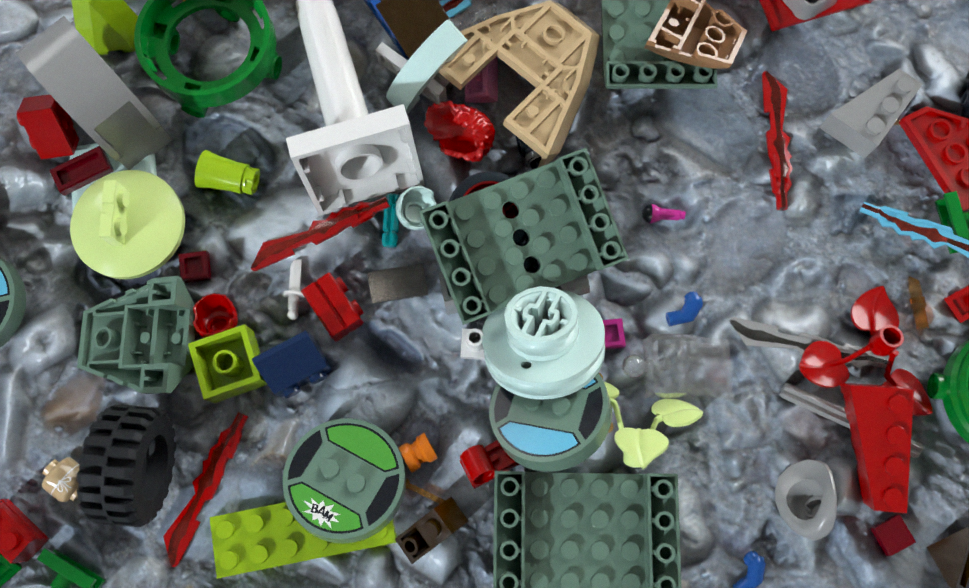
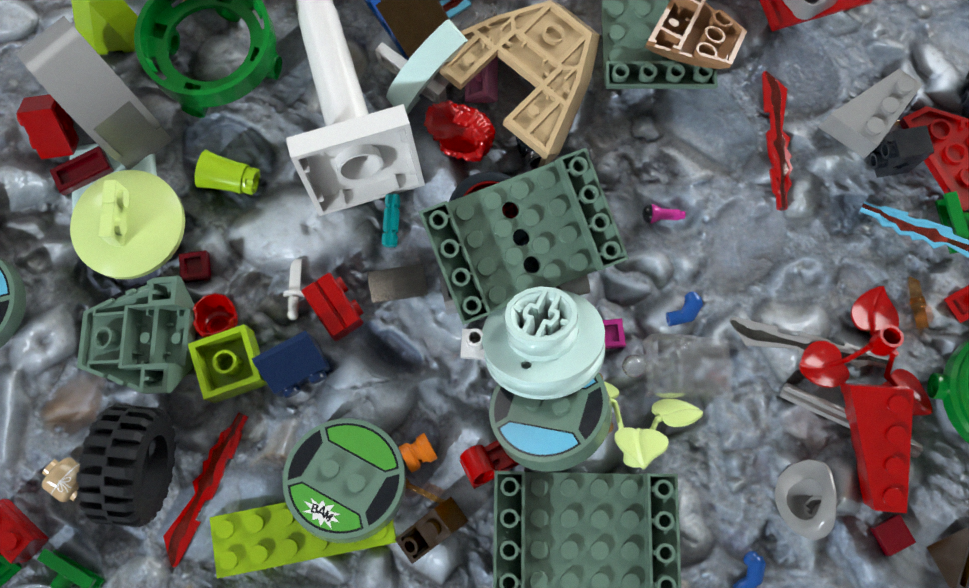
red sword [251,197,390,271] -> none
light aqua hair [396,185,436,231] -> none
none -> black brick [869,125,934,178]

